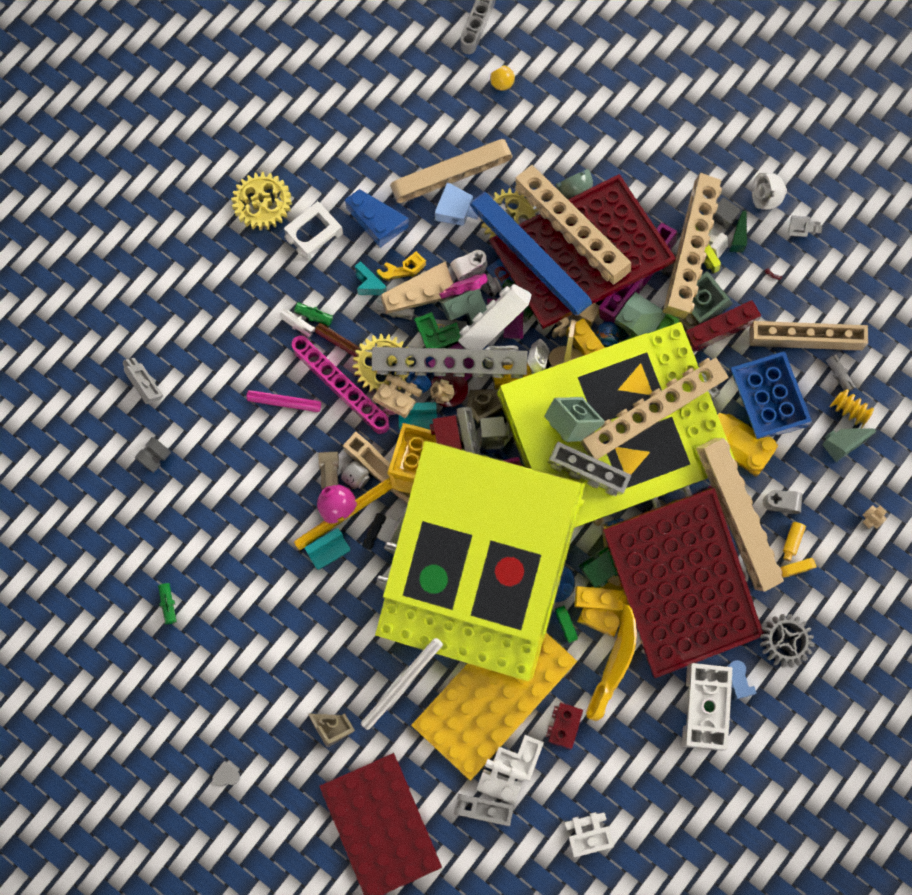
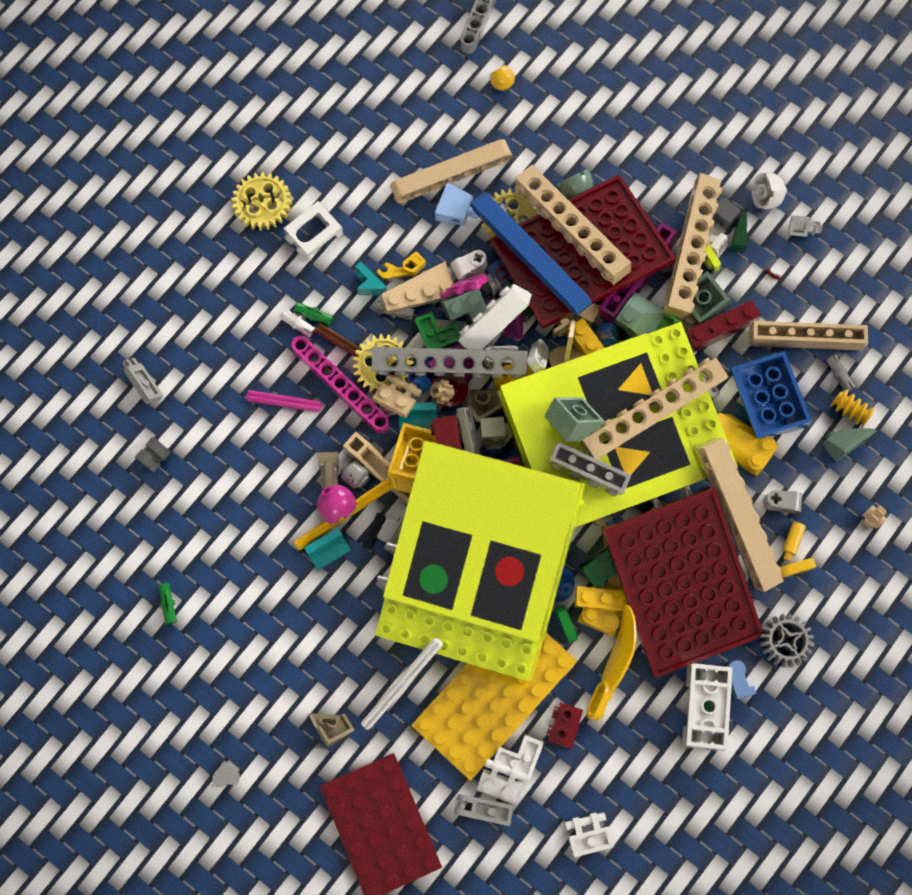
blue wedge [345,189,409,248] -> none

